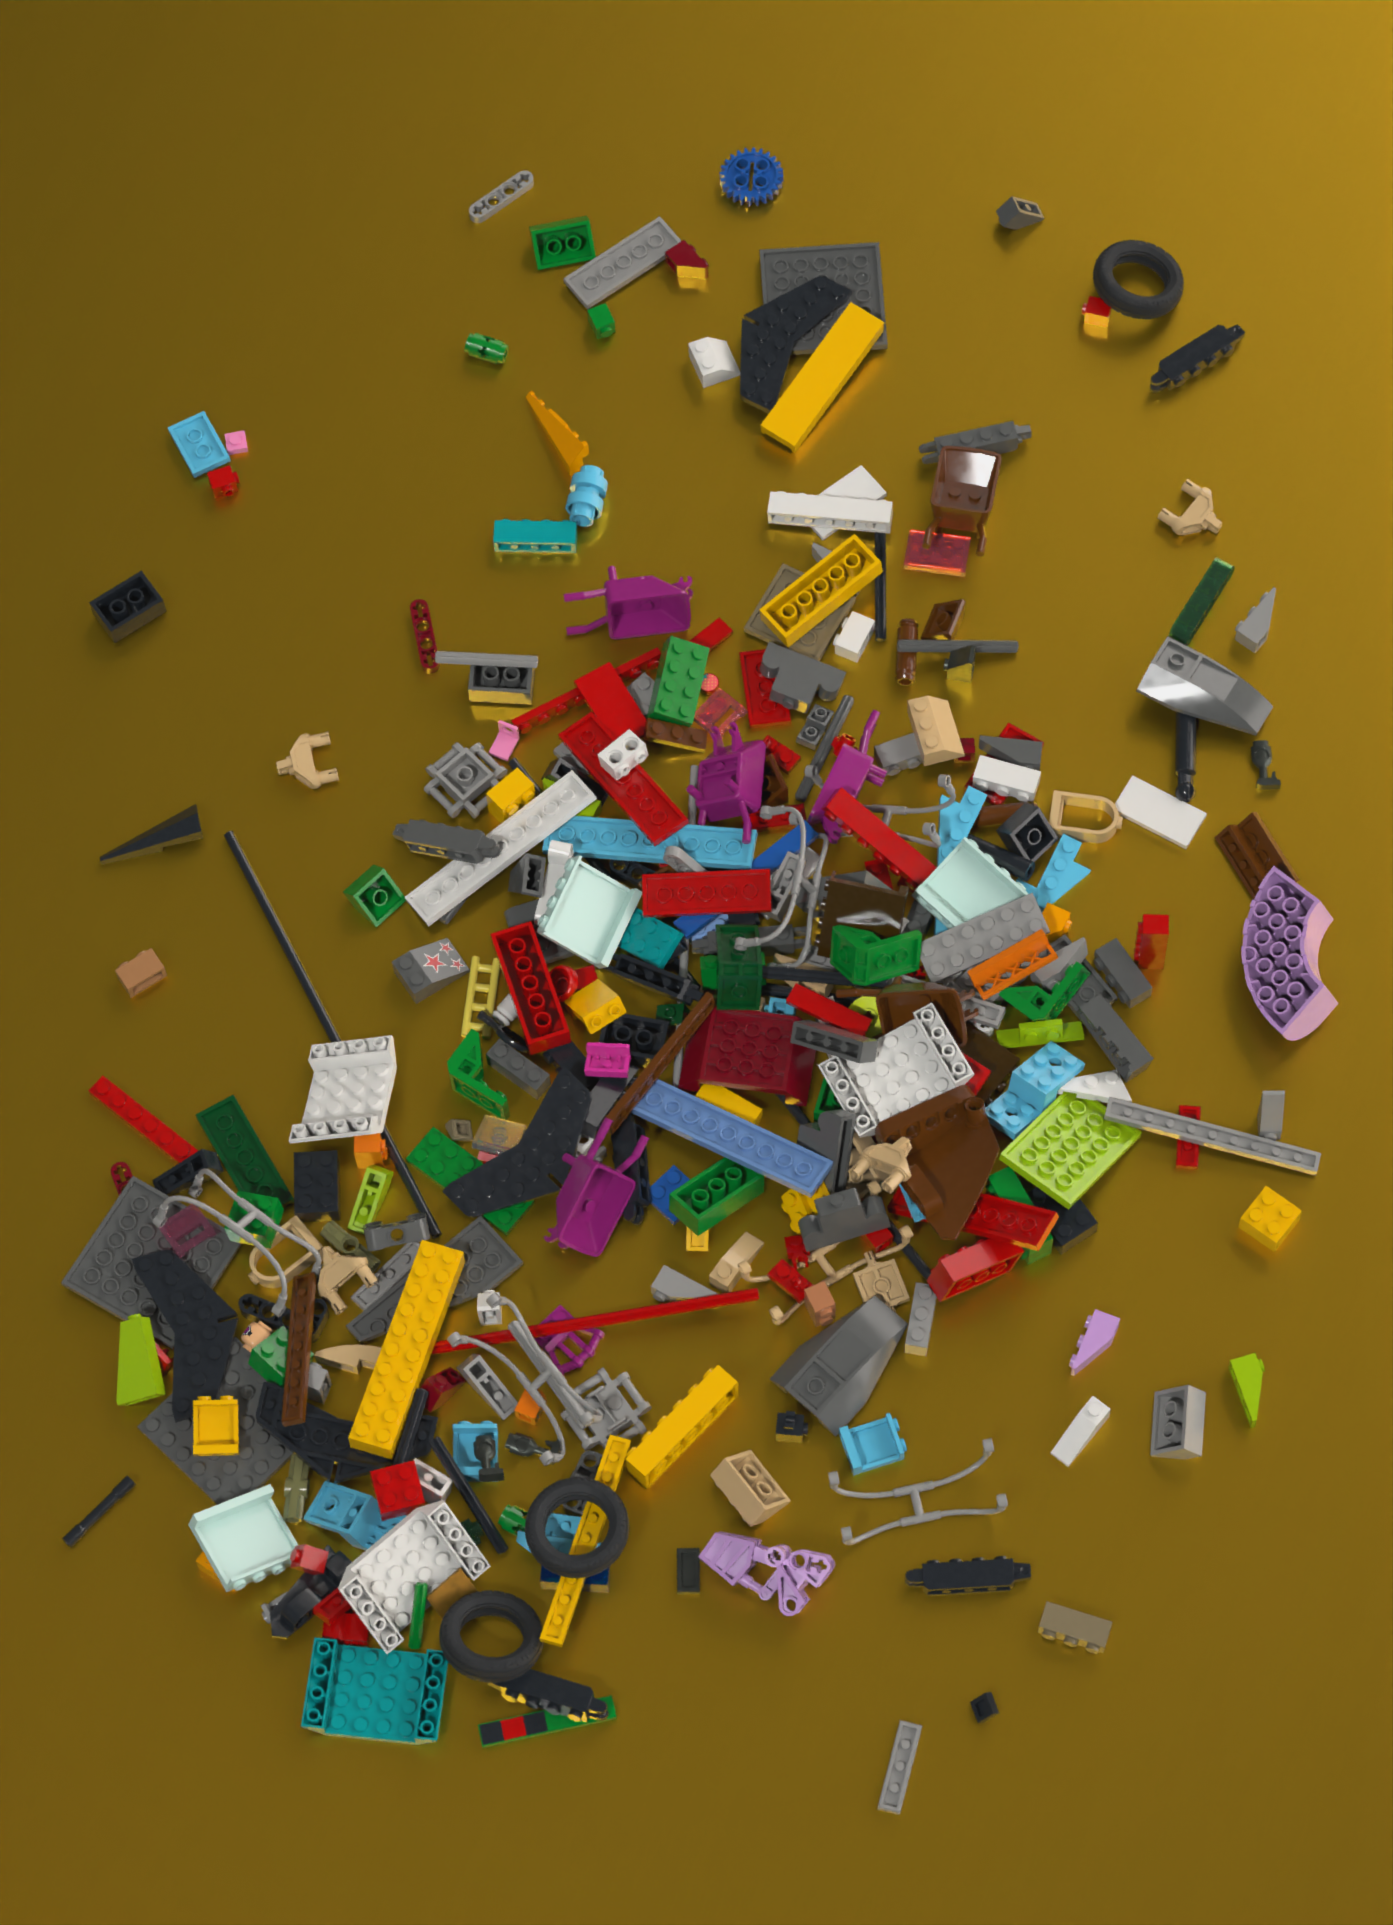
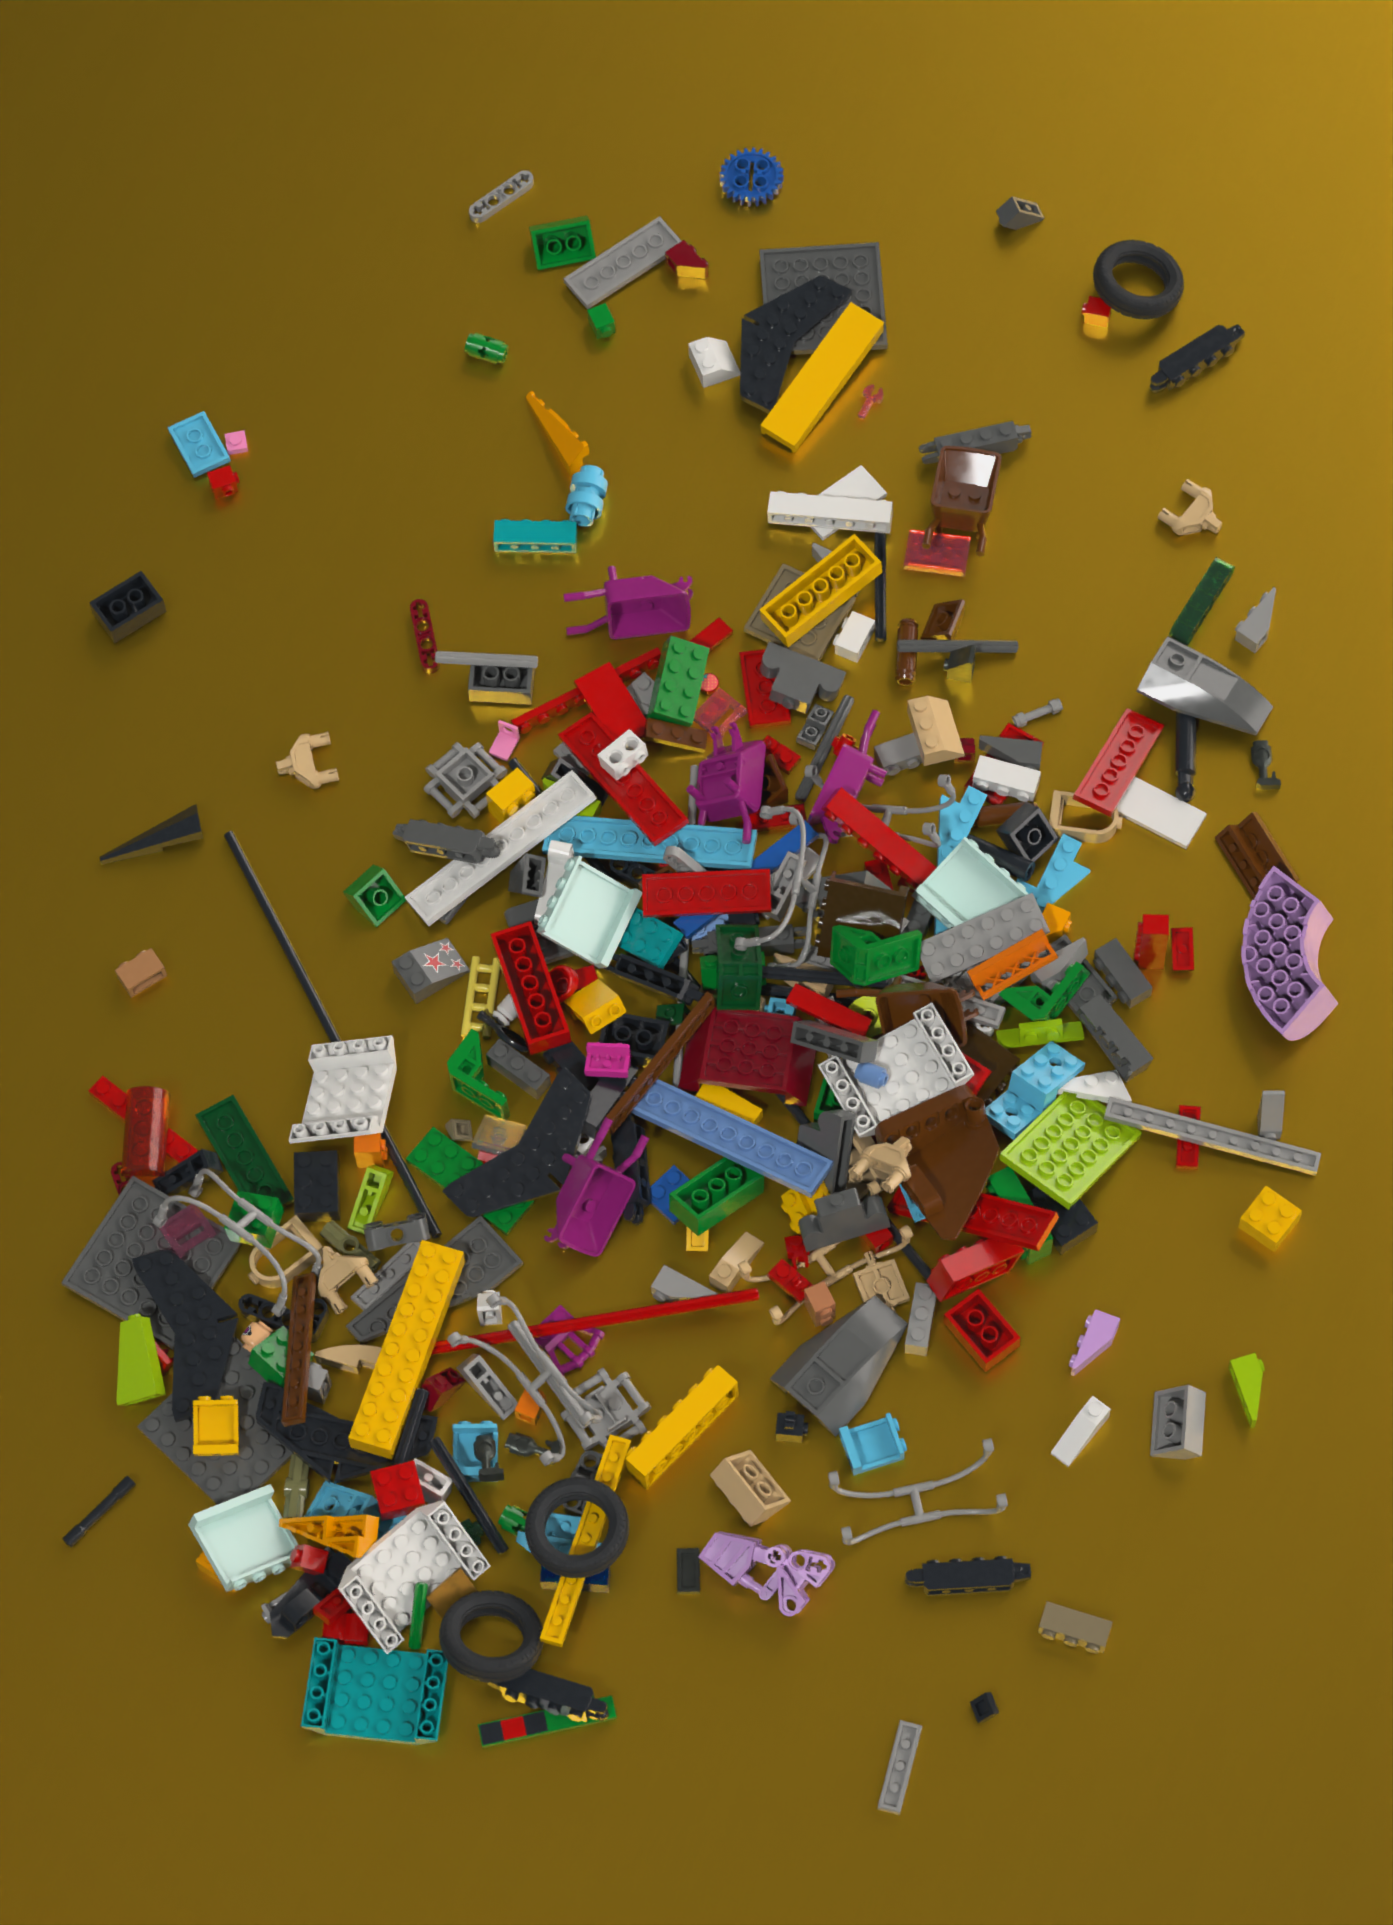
none -> clear red brick [121,1086,171,1177]
none -> light orange wedge [279,1514,379,1558]
none -> medium blue brick [854,1062,889,1089]
none -> bar [858,384,883,419]
none -> red brick [944,1288,1021,1372]
none -> light grey bar [1012,698,1063,728]
none -> plate [1073,708,1164,817]
none -> red plate [1171,927,1194,971]

